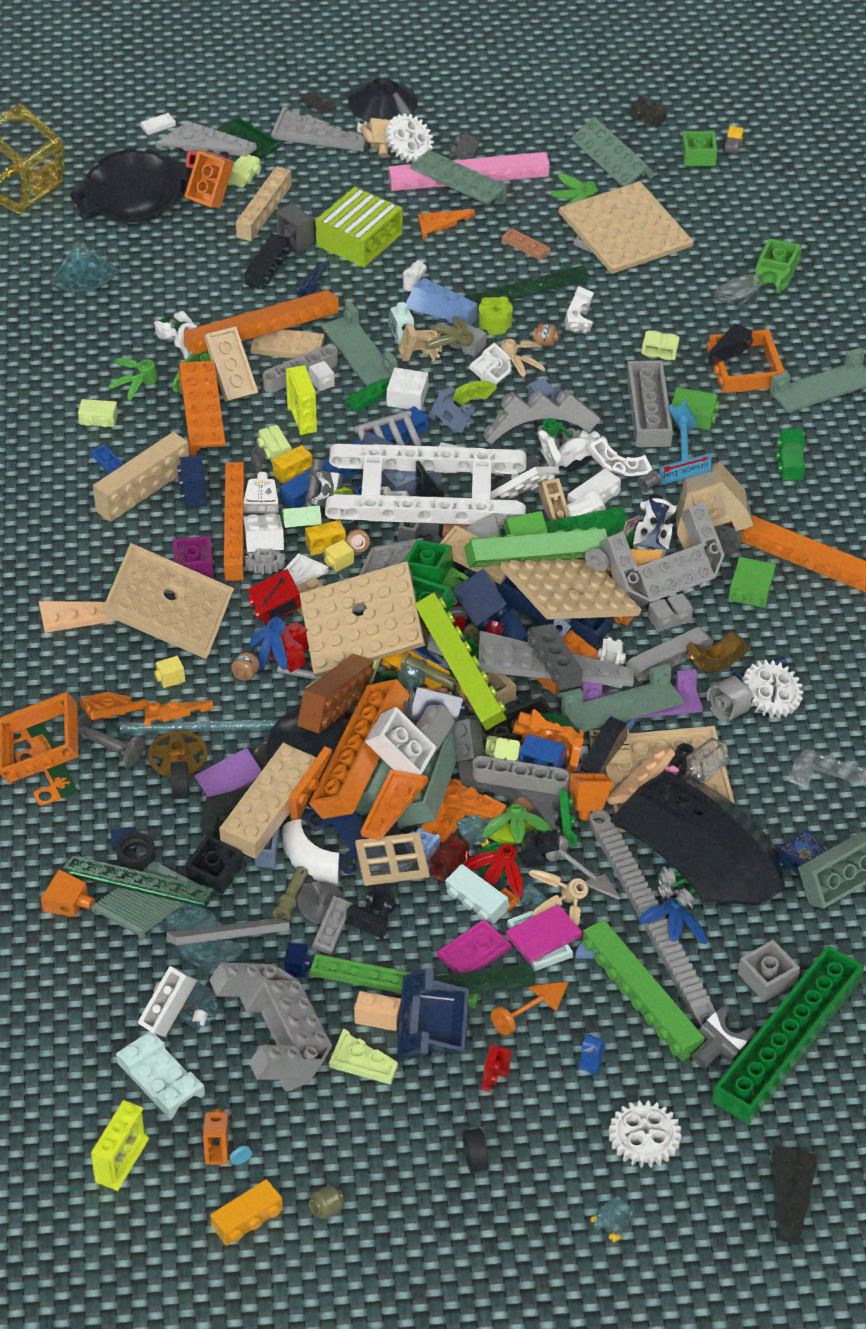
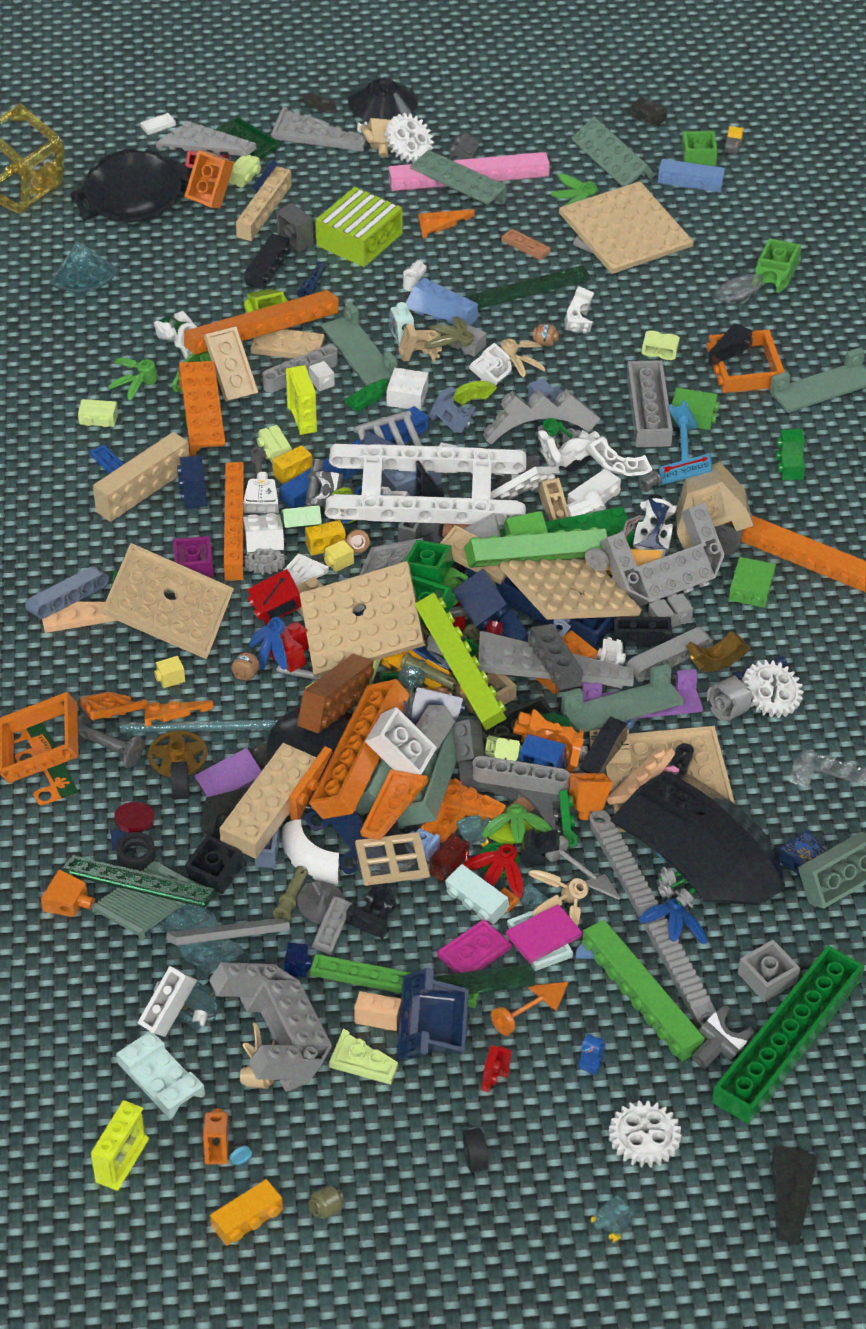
lime brick [478,297,513,335] -> none
clear brick [686,738,730,782] -> none
none -> sand blue beam [26,566,109,619]
none -> dark red tile [114,802,155,833]
none -> tan plant [240,1023,276,1089]
none -> lime torso [244,289,288,313]
none -> dark blue tile [253,160,278,191]
none -> black brick [612,617,672,646]
none -> medium blue brick [658,159,725,192]

